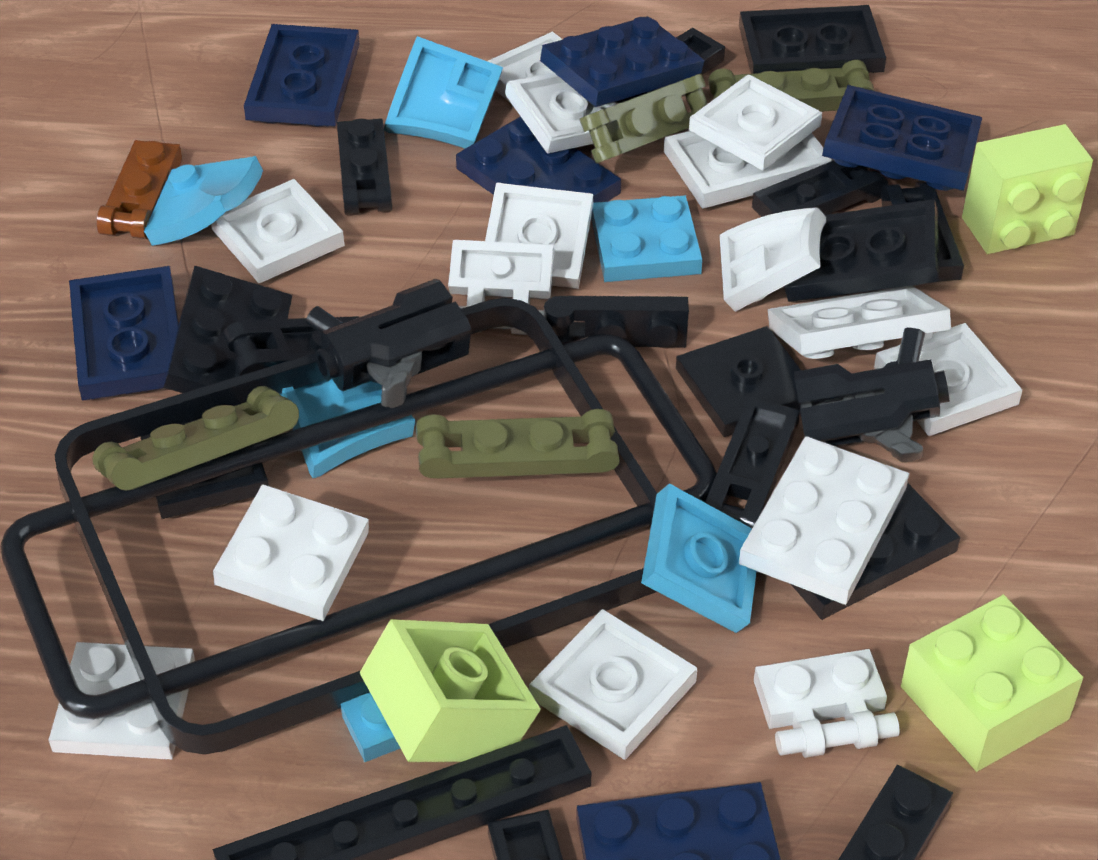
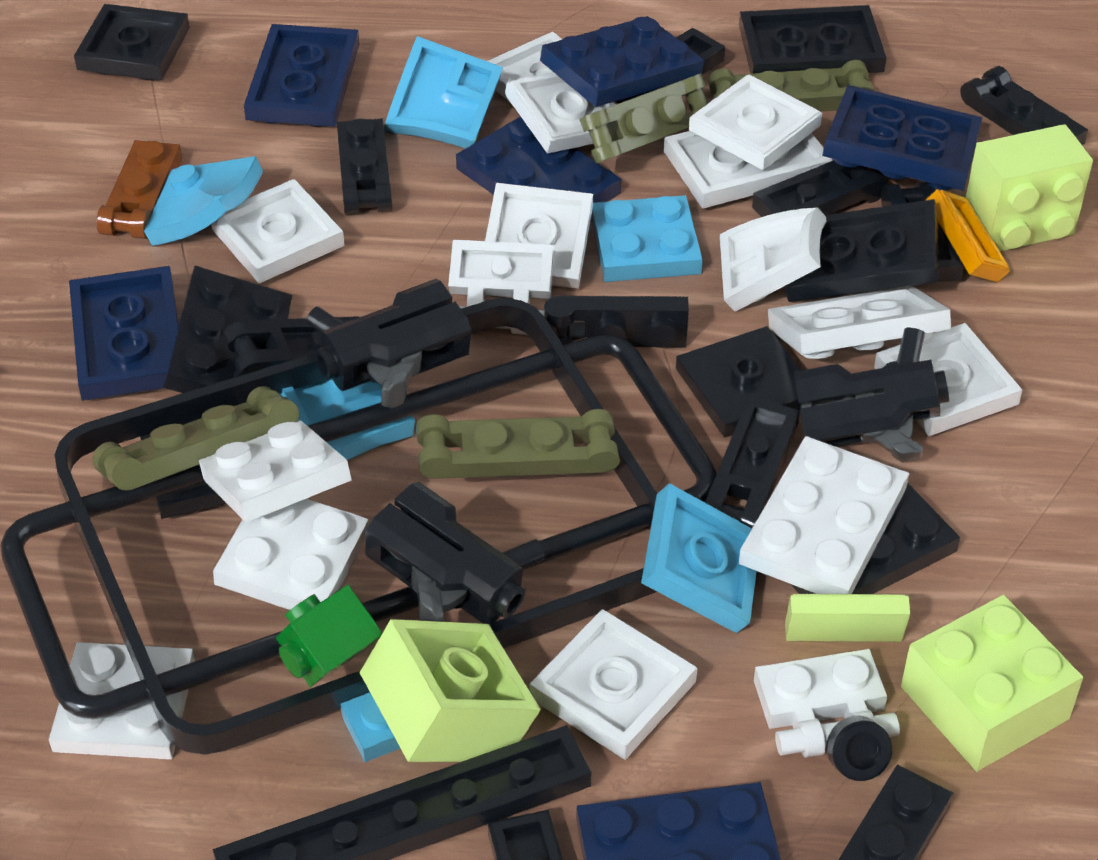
none -> black plate [74,4,190,80]
none -> white plate [198,421,352,523]
none -> green brick [276,585,382,688]
none -> black piece [365,482,545,625]
none -> yellowish green tile [785,594,910,642]
none -> black tile [826,716,892,781]
none -> light orange tile [926,189,1010,282]
none -> black plate [960,66,1088,145]

